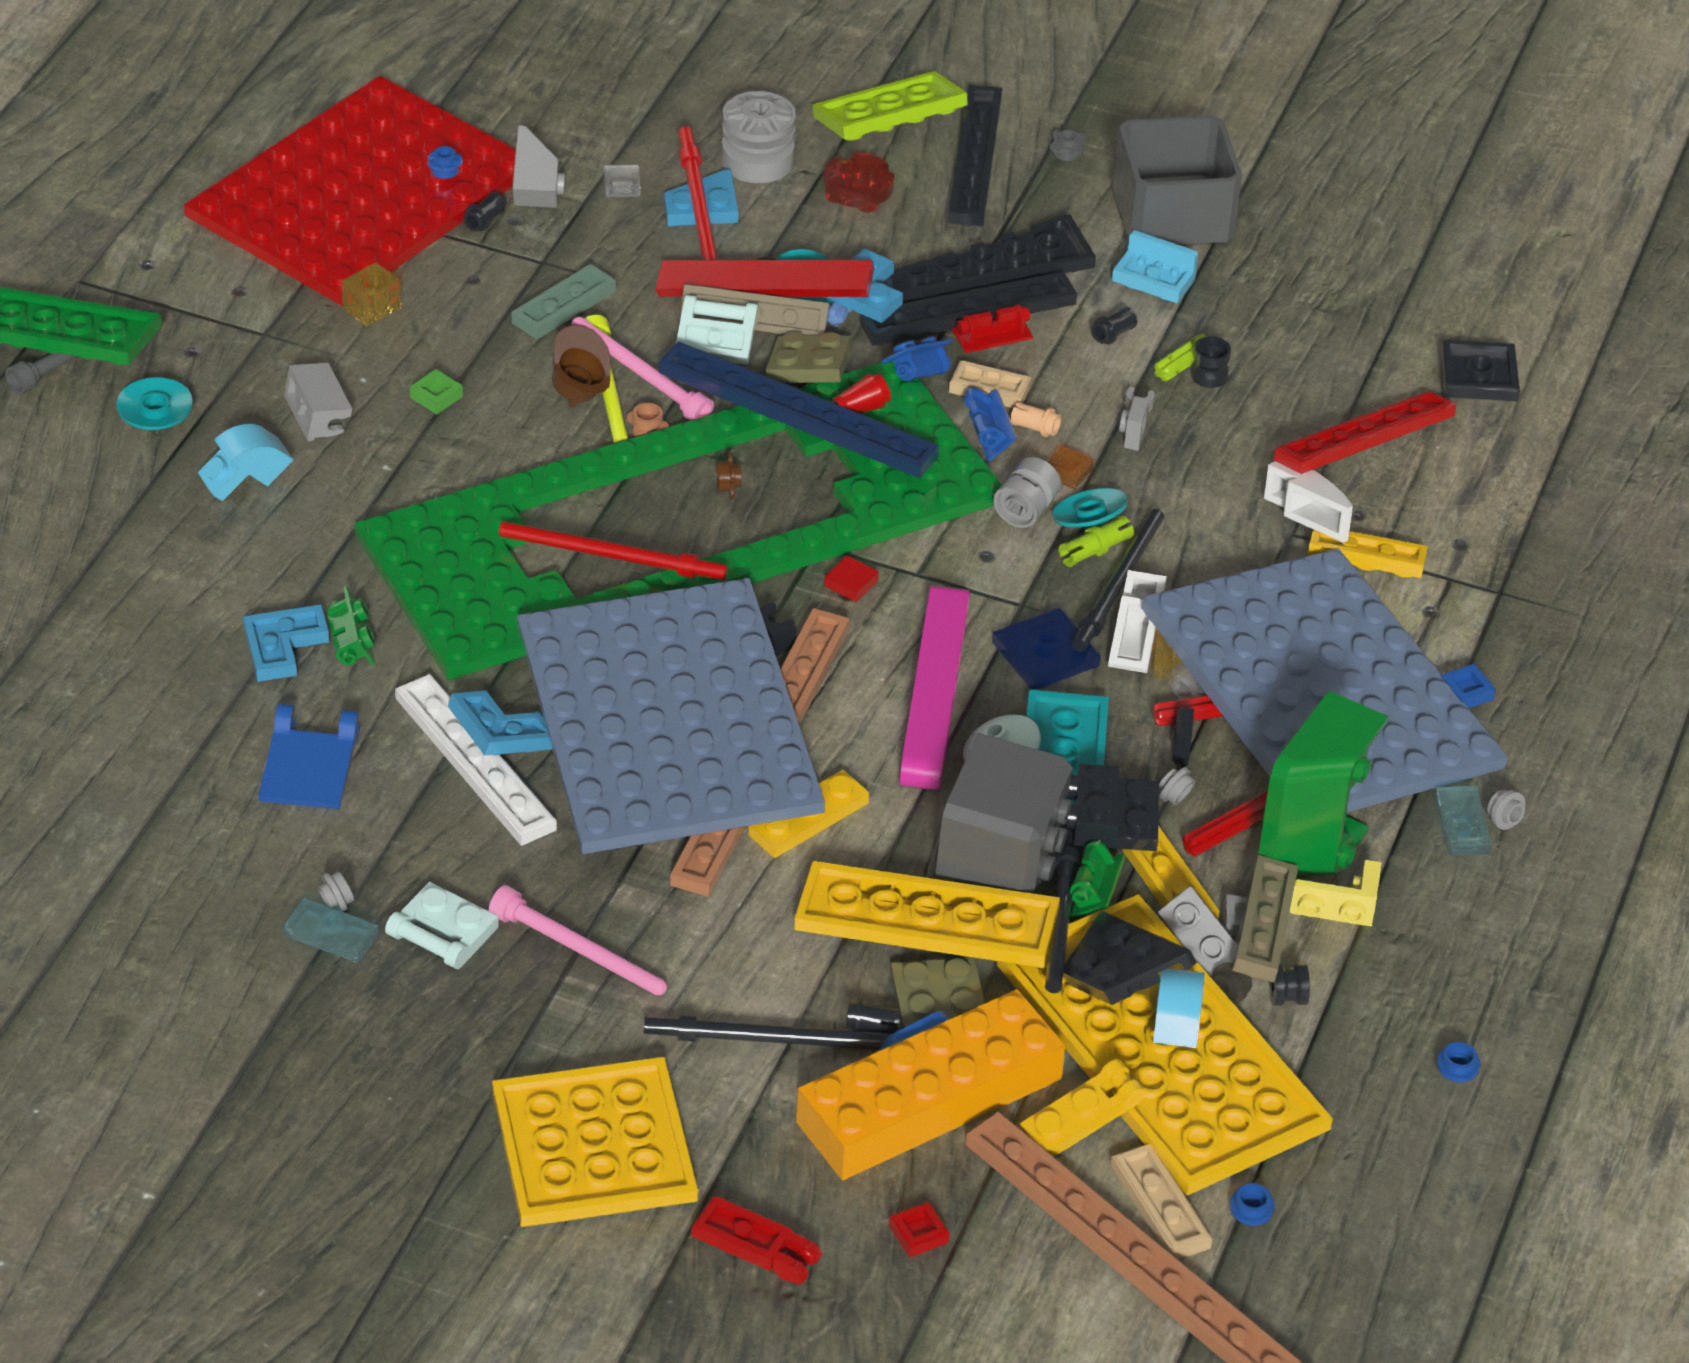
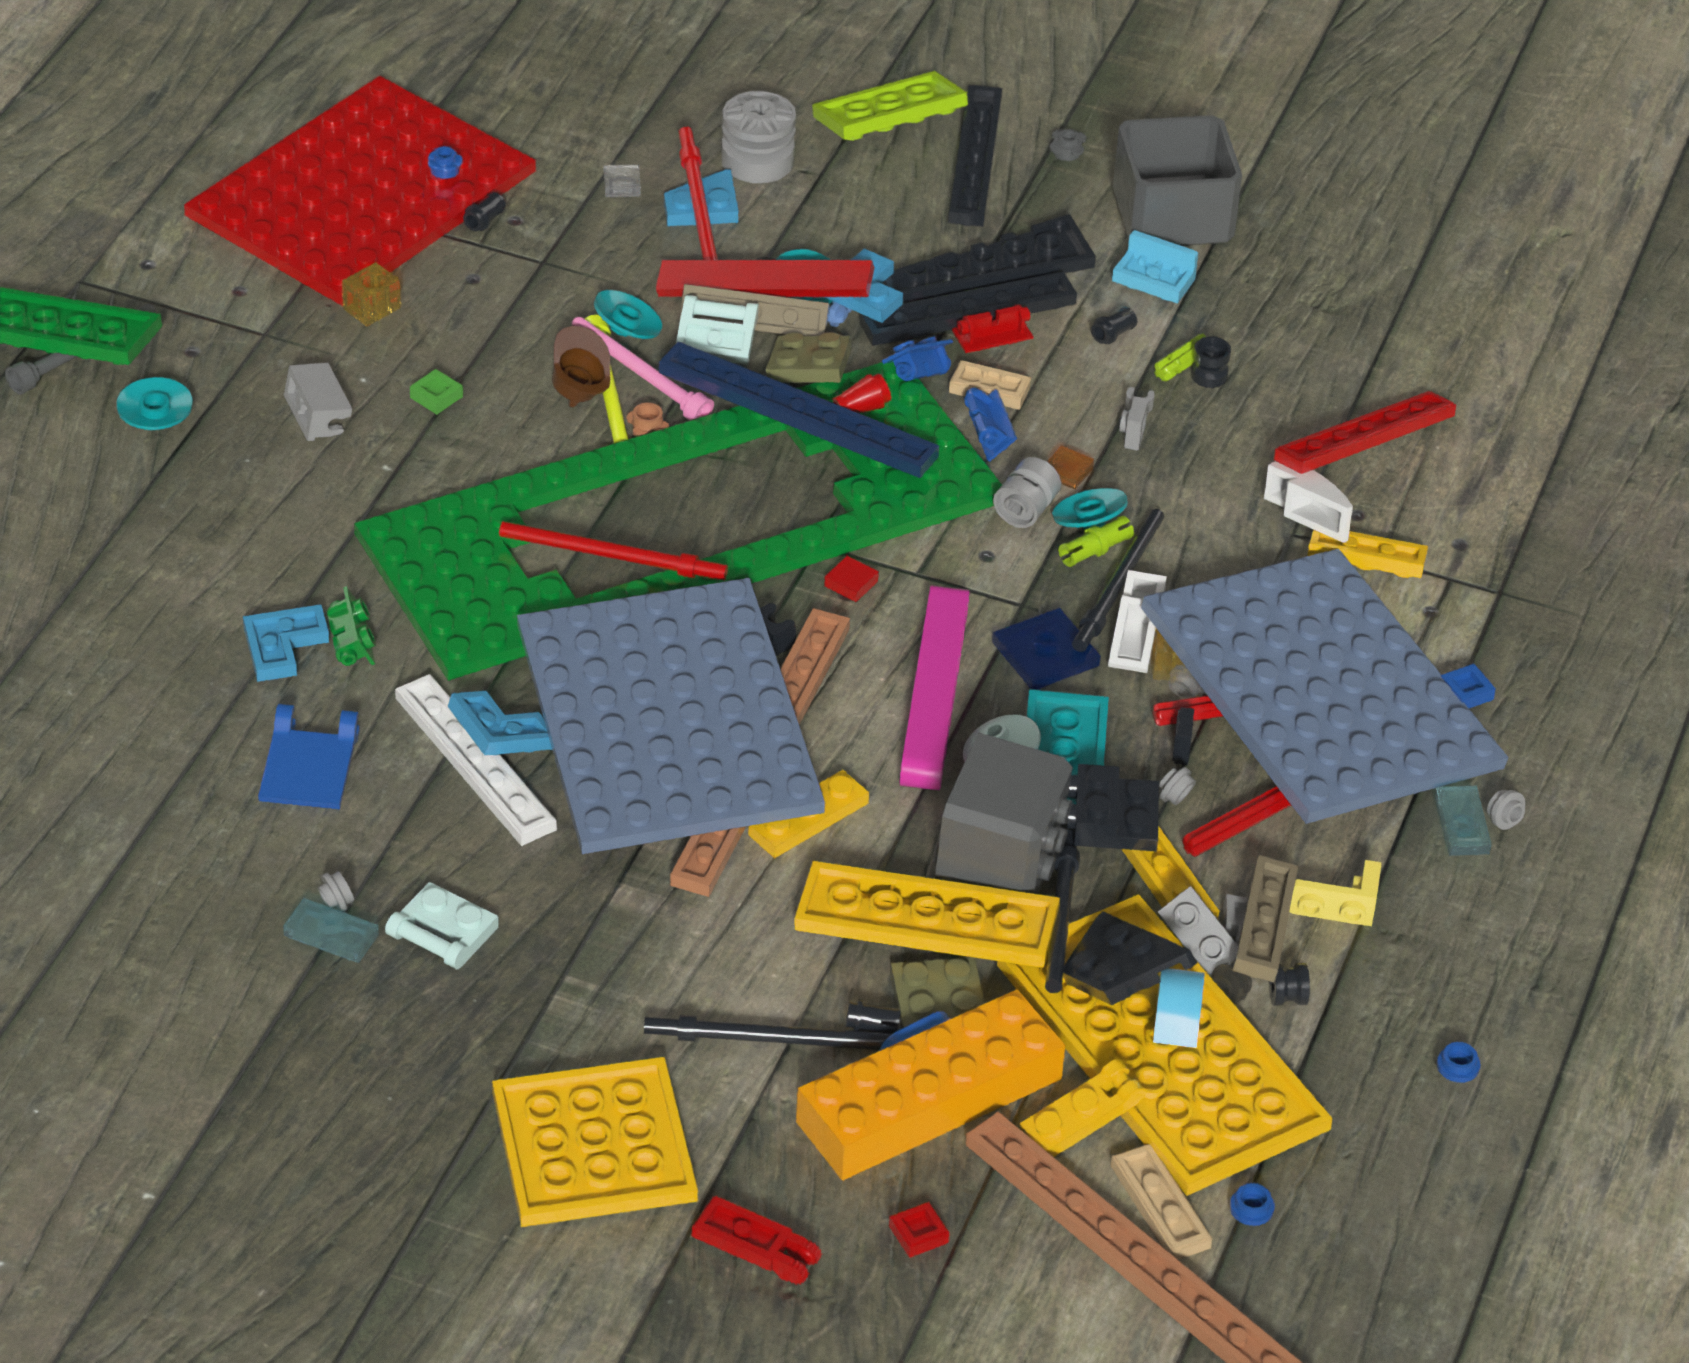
medium azure brick [198,424,294,501] -> none
bright pink piece [489,885,667,996] -> none
sand green plate [511,264,616,340] -> none
light grey slope [513,126,566,208] -> none
reddish brown plate [716,453,742,499] -> none
clear red plate [824,153,895,213] -> none
light nougat pin [1011,402,1061,437] -> none
green hinge [1070,840,1126,919] -> none
green windscreen [1258,691,1389,877] -> none
black plate [1440,340,1520,401] -> none
none -> teal dish [594,290,662,339]

